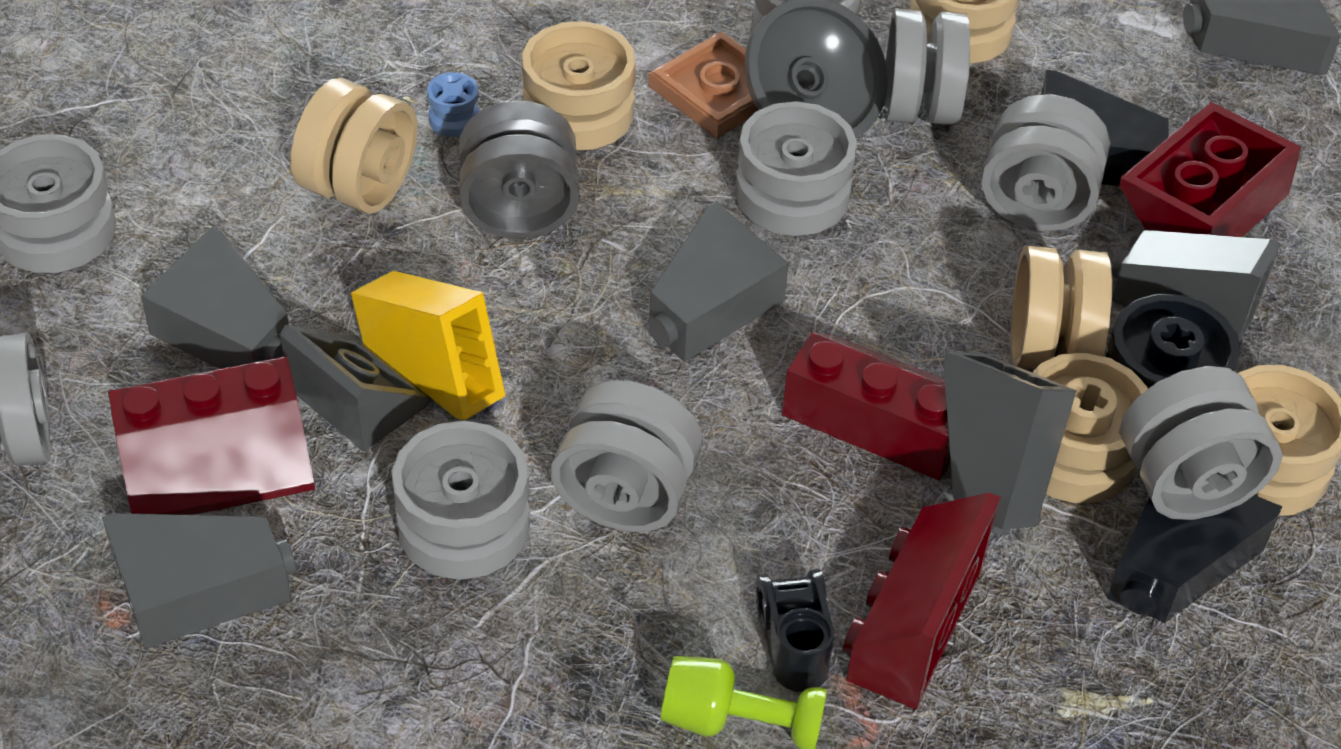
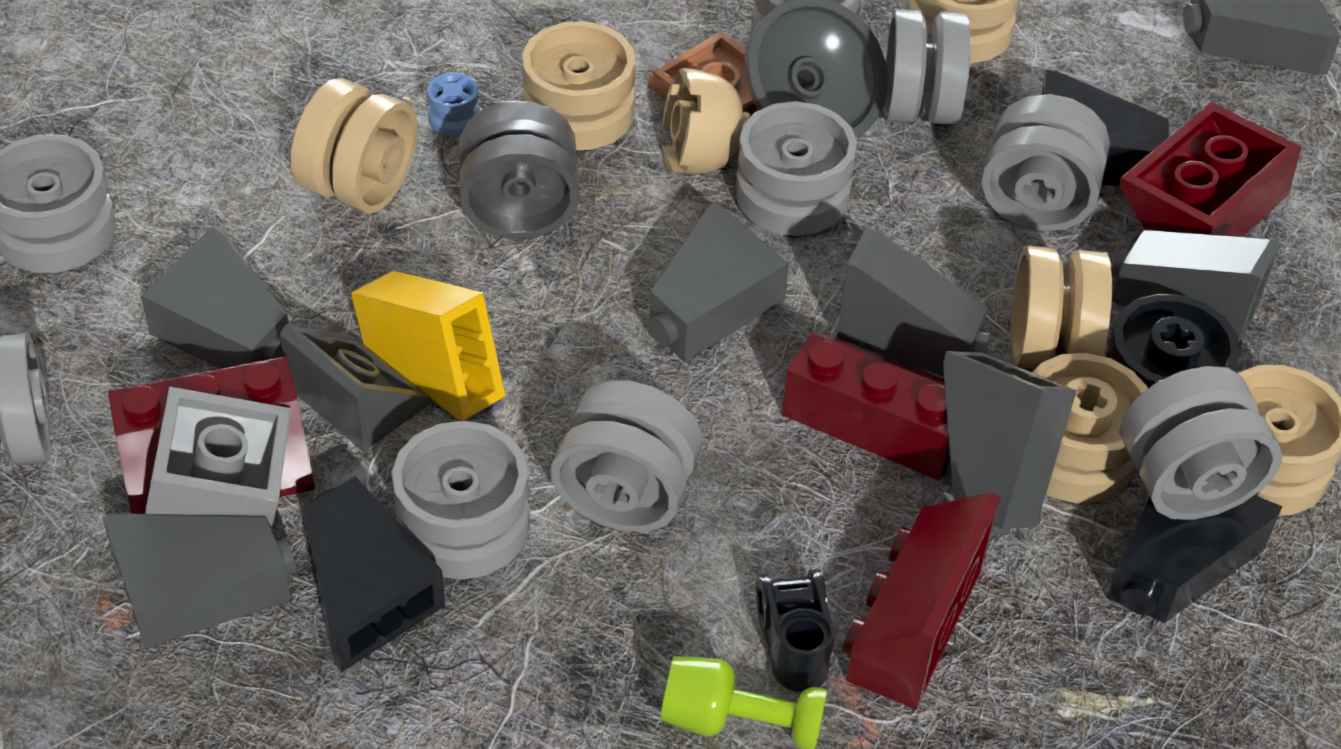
none -> light grey slope [145,387,291,529]
none -> black slope [304,476,445,672]
none -> tan cylinder [662,68,750,175]
none -> dark grey slope [837,227,992,376]

